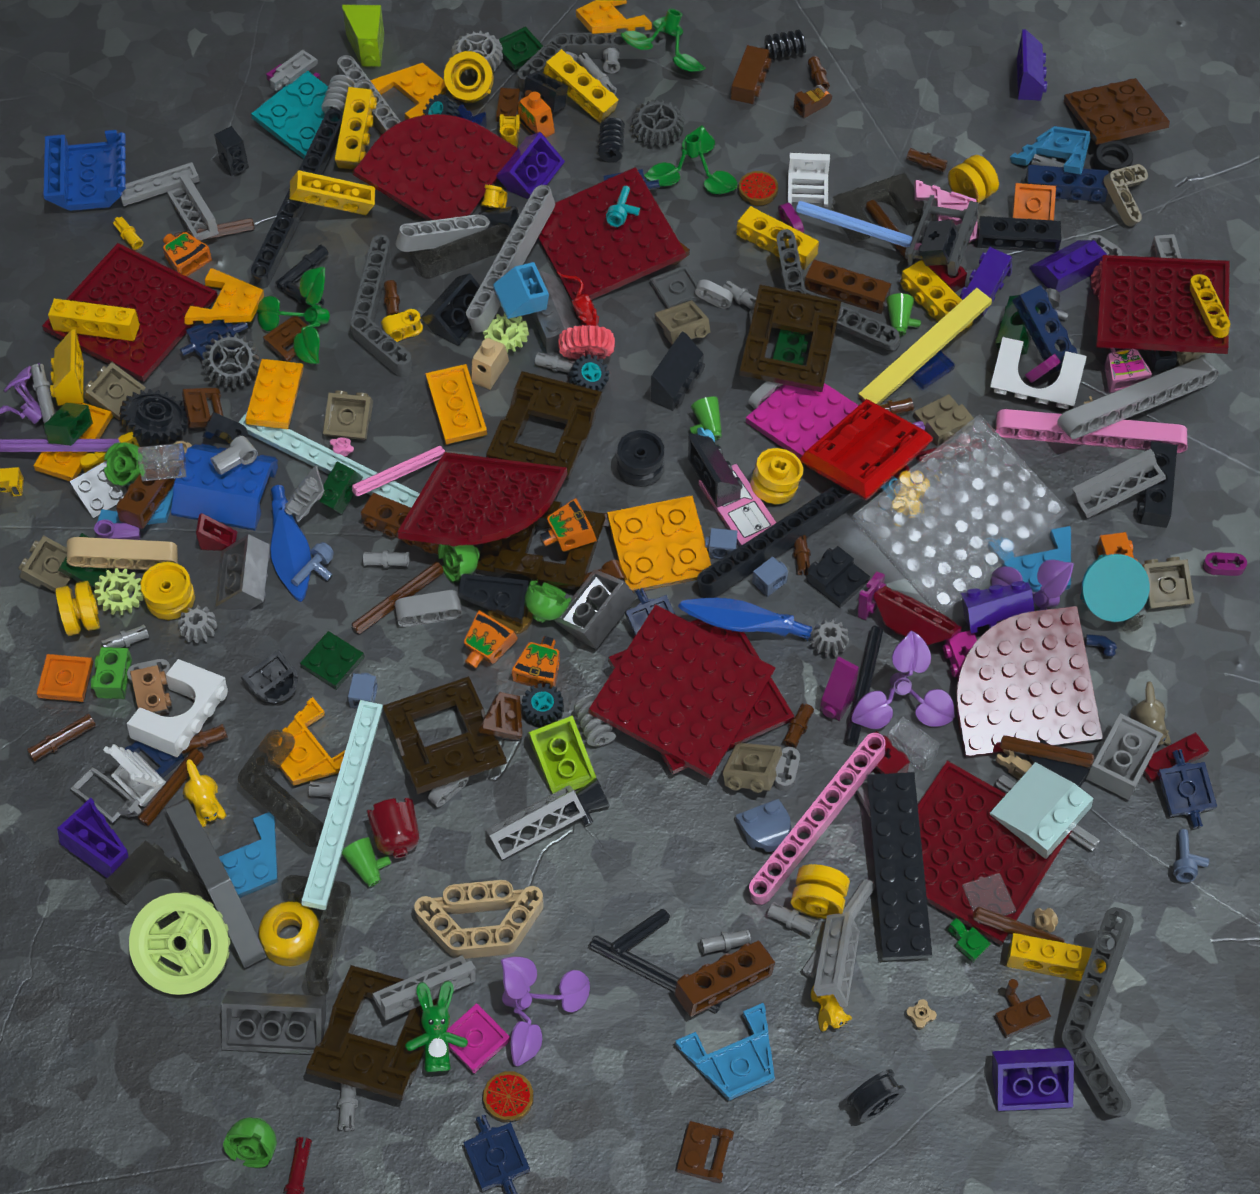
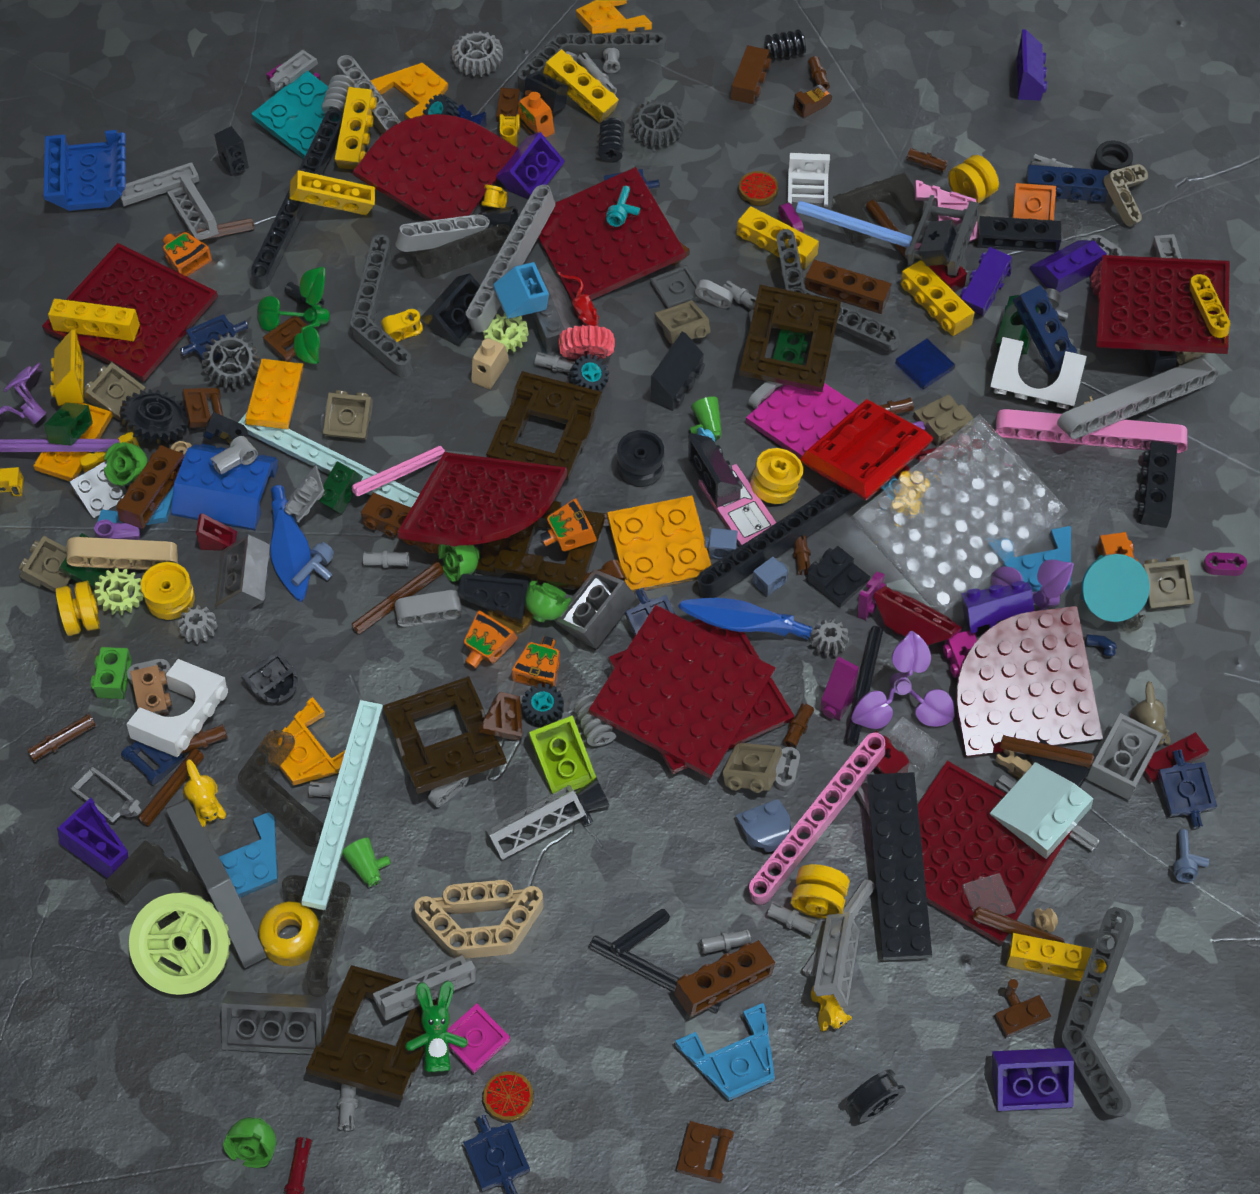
light grey pin [30,364,55,424] -> none
orange plate [36,654,93,702] -> none
light grey pin [101,624,149,648] -> none
white plate [103,744,166,807] -> none
yellow axle [113,217,144,250] -> none
clear brick [138,443,187,481] -> none
light orange wing [184,268,264,324] -> none
black pin [275,245,329,292] -> none
dark green plate [300,631,365,690] -> none
bright pink plate [330,438,354,457] -> none
lime slope [342,5,384,67] -> none
sand blue brick [348,673,378,709] -> none
dark red cylinder [367,798,420,858] -> none
reddish brown pin [384,280,400,316] -> none
light orange plate [425,364,487,445] -> none
yellow piece [444,51,494,103] -> none
dark green plate [499,26,543,70] -> none
medium lavender plant [501,956,590,1066] -> none
green plant [620,9,706,71] -> none
green plant [644,125,738,194] -> none
light yellow tile [859,288,992,405] -> none
bright green piece [886,293,921,337] -> none
tan plate [907,999,937,1028] -> none
green plate [947,918,991,963] -> none
dark azure wing [1010,126,1090,174] -> none
magenta beam [1025,354,1061,383] -> none
reddish brown piece [1064,78,1170,145] -> none
light grey fence [1072,449,1166,518] -> none
torso [1105,348,1152,393] -> none

